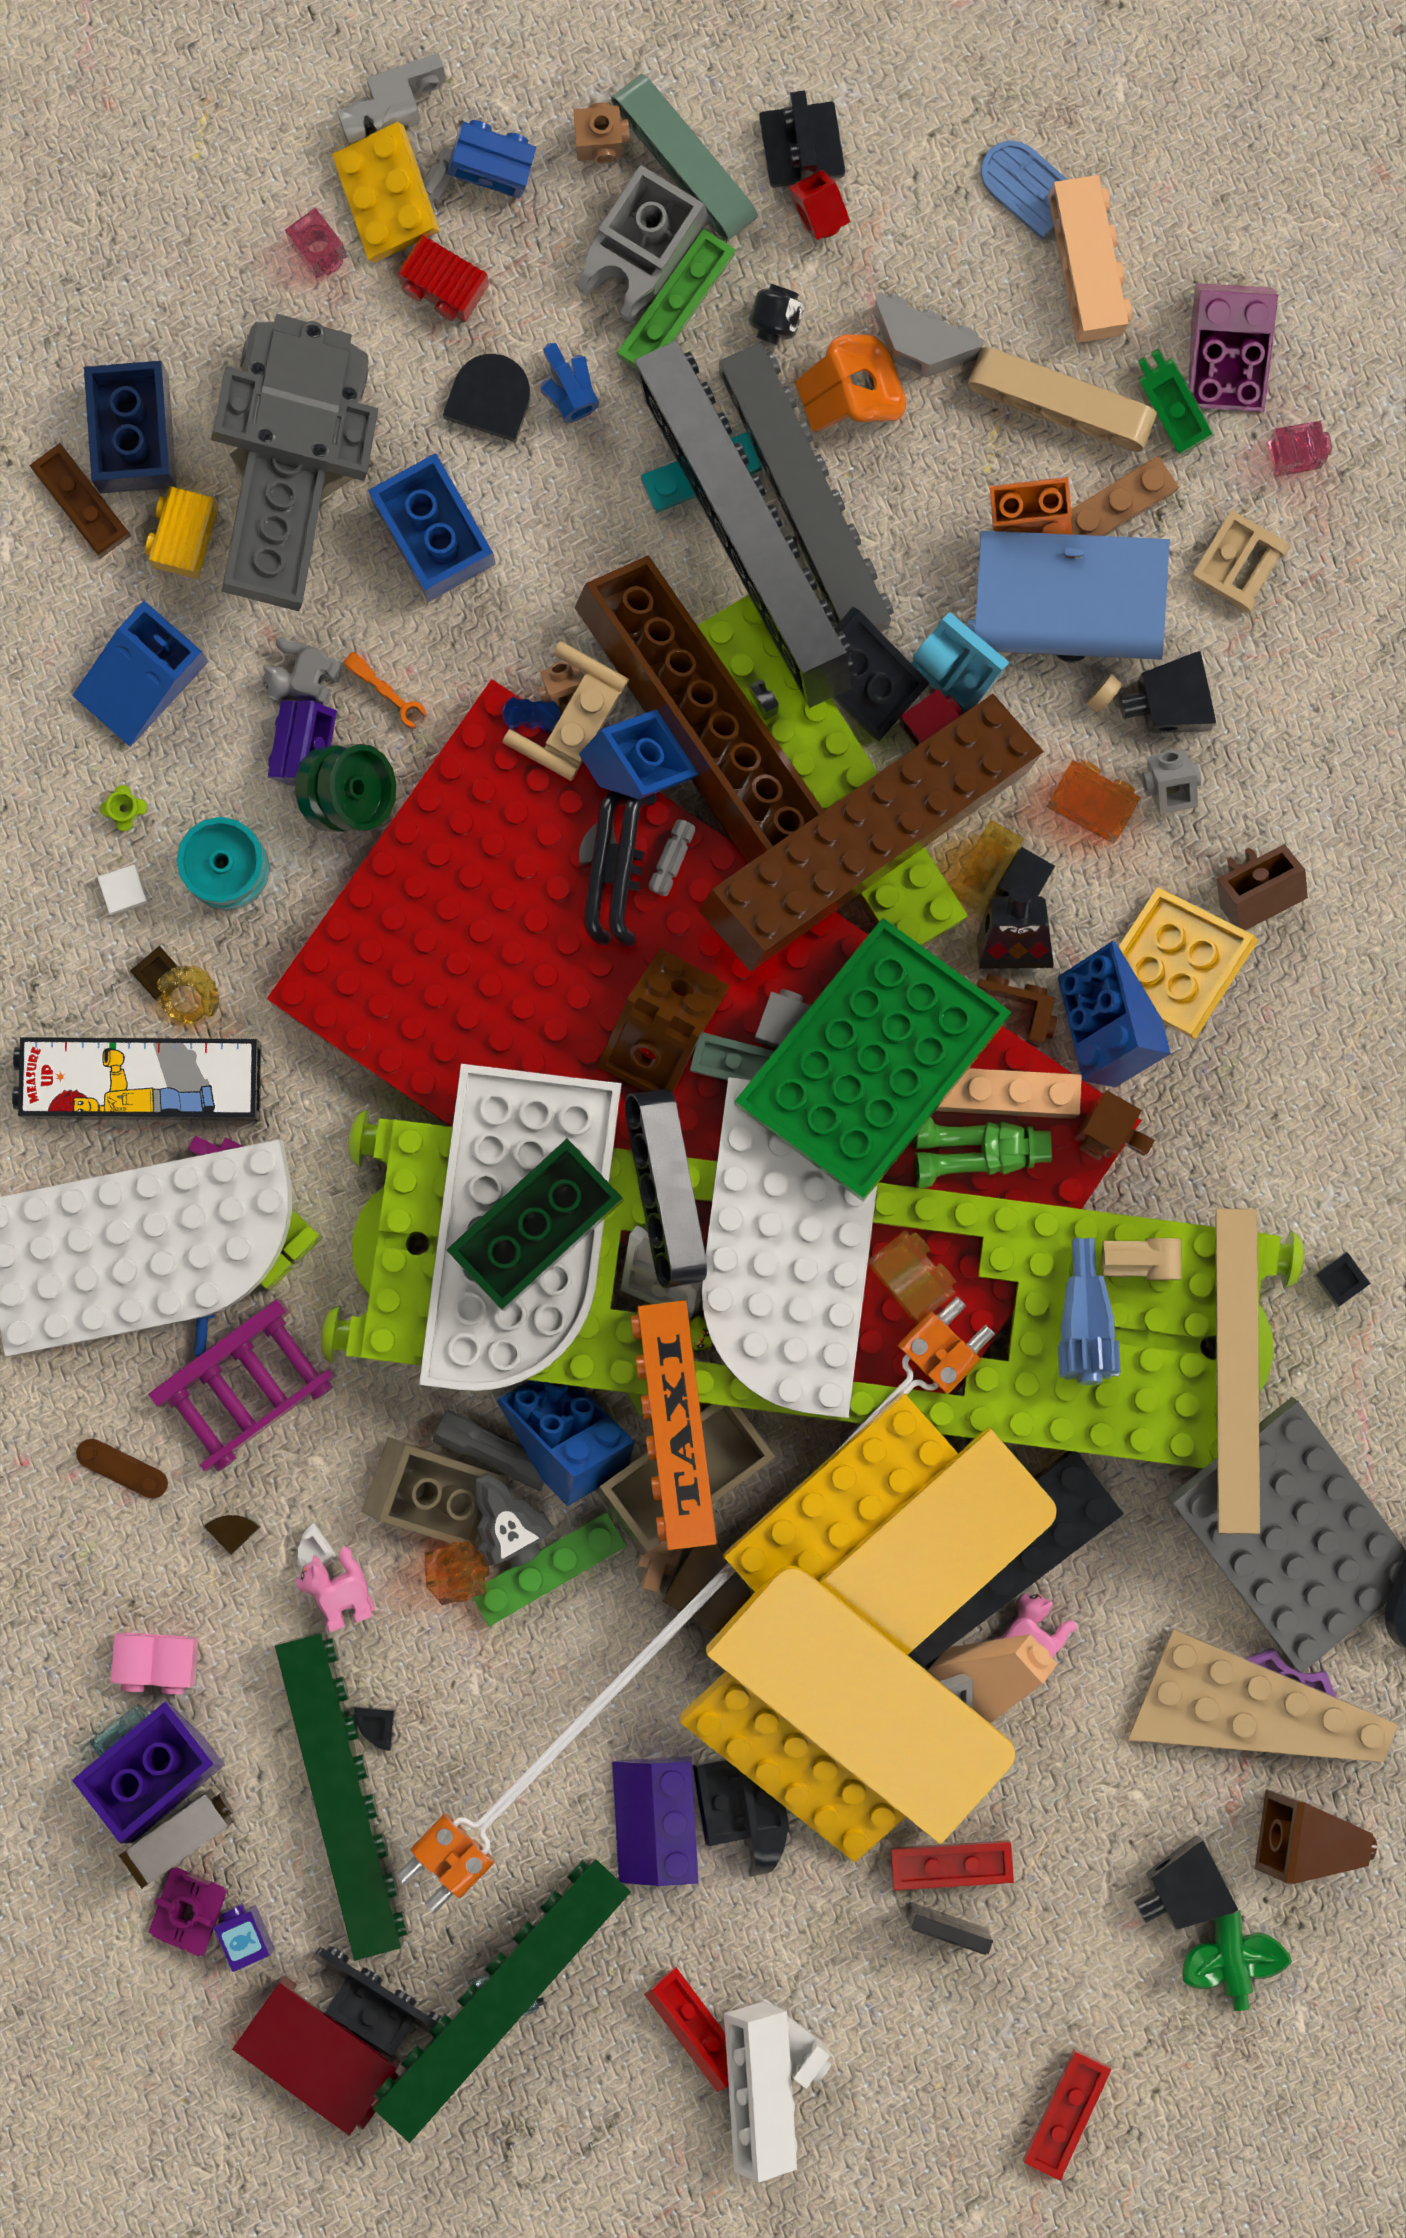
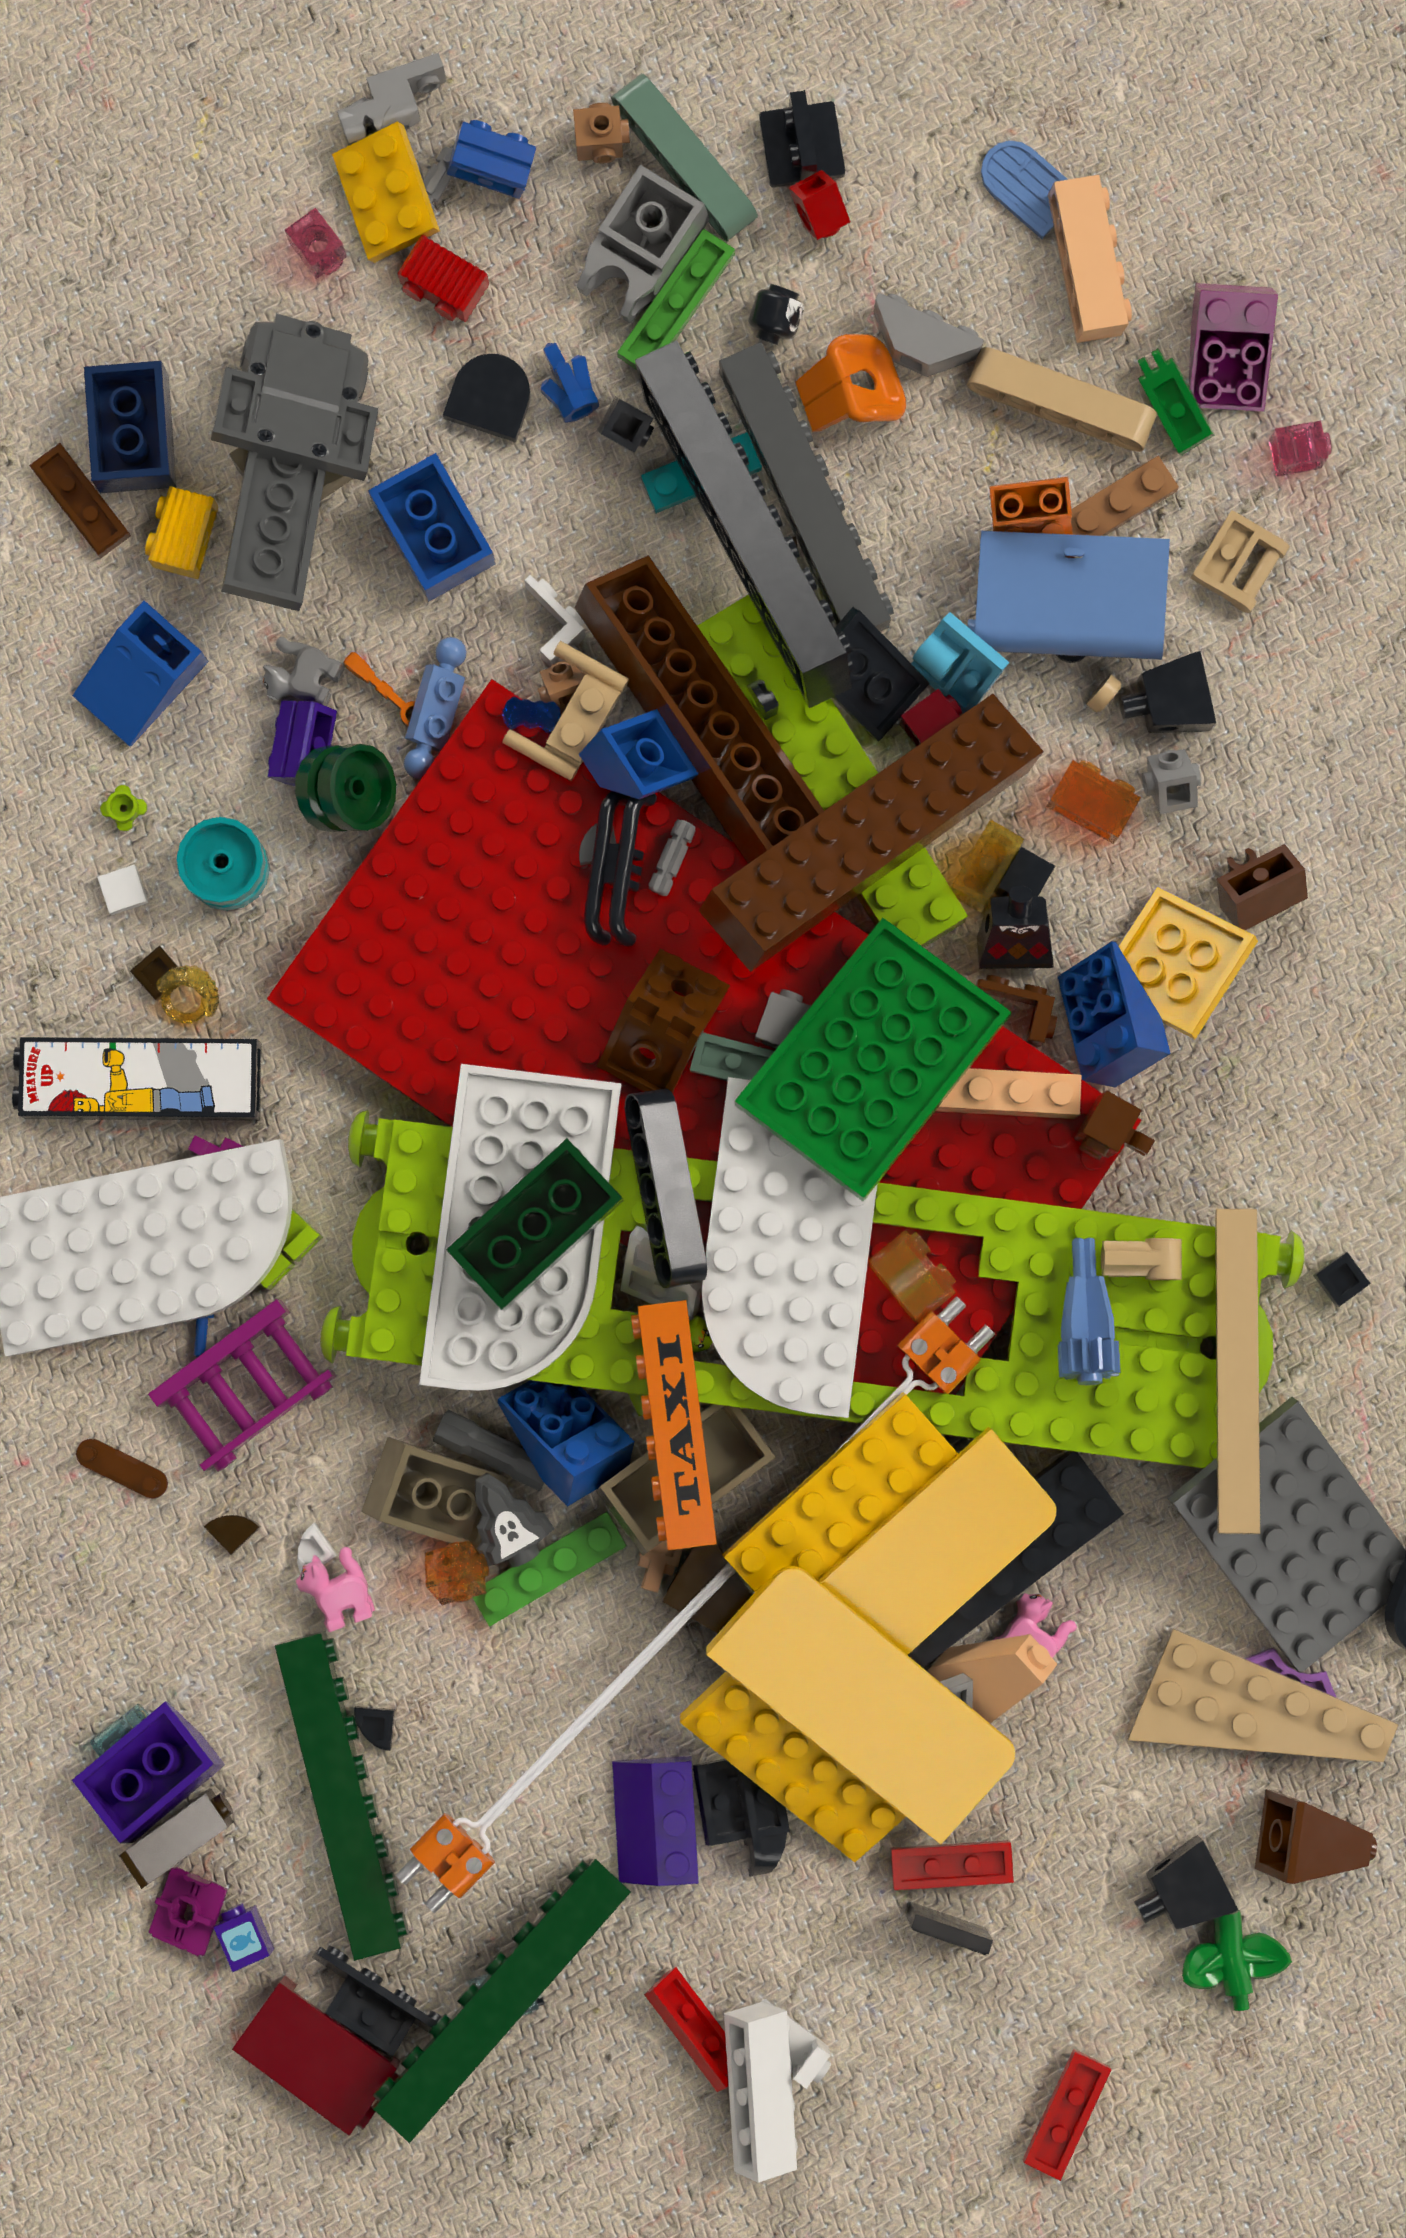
bright pink brick [111,1632,199,1695] -> none
bright green piece [913,1117,1052,1188] -> none
none -> medium blue plate [404,637,467,779]
none -> white bracket [524,575,585,667]
none -> black brick [597,396,654,453]

